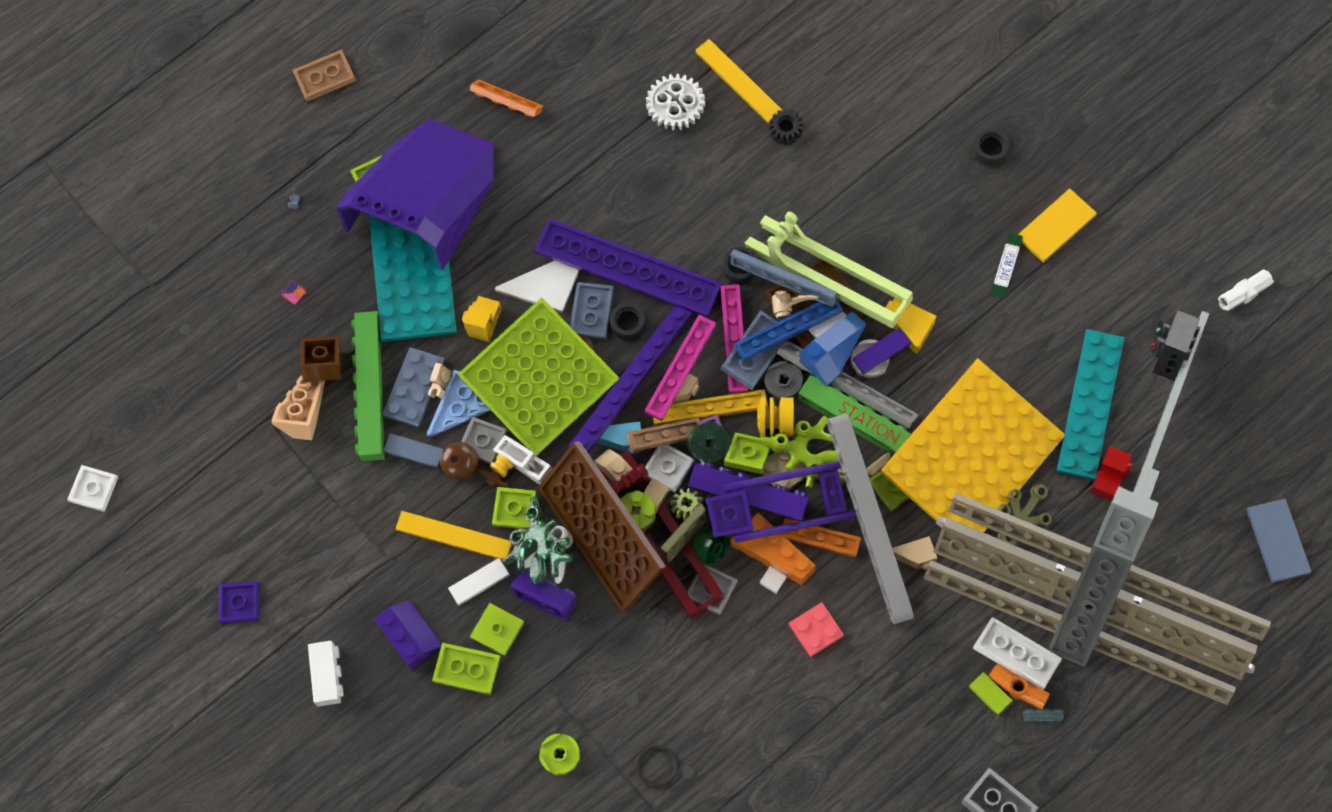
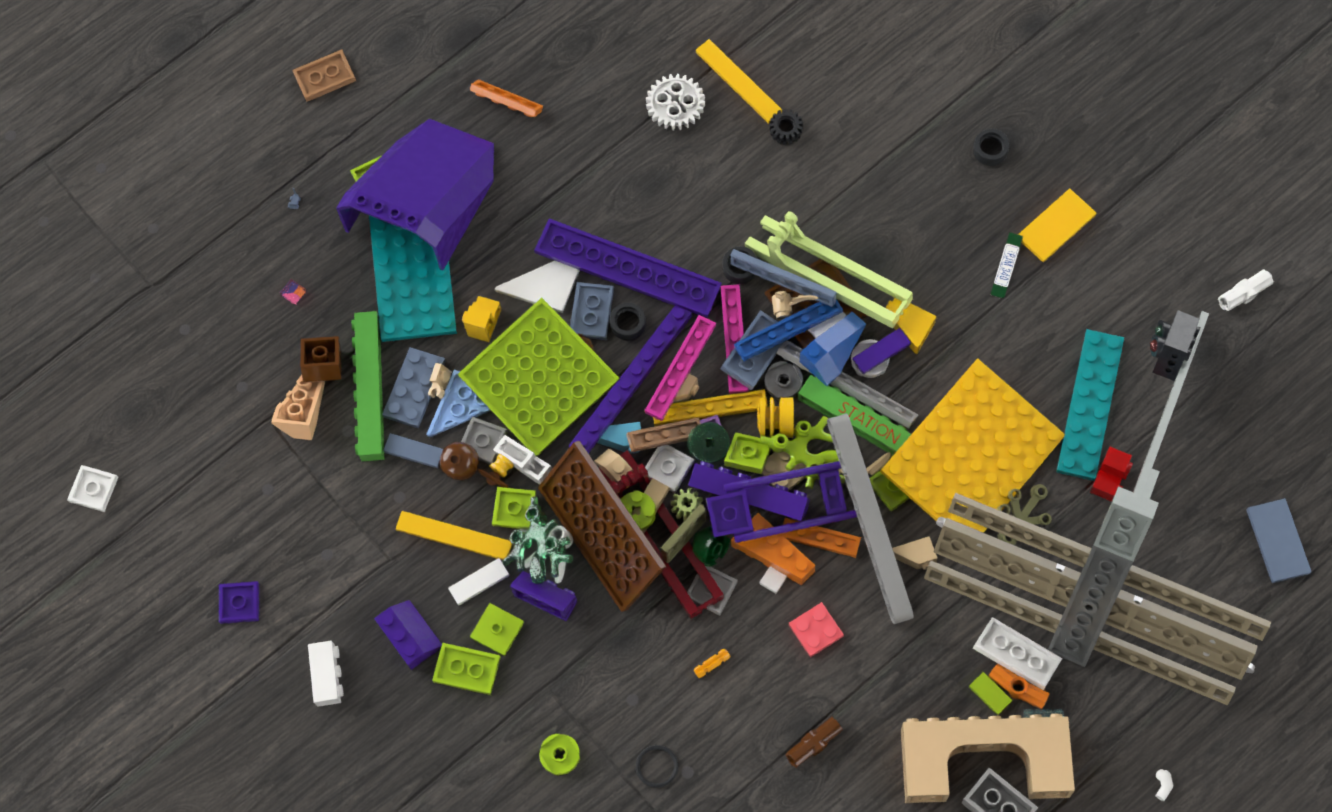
none -> light orange axle [694,649,730,678]
none -> reddish brown piece [785,716,843,768]
none -> tan arch [901,714,1075,803]
none -> white arm [1155,769,1173,801]

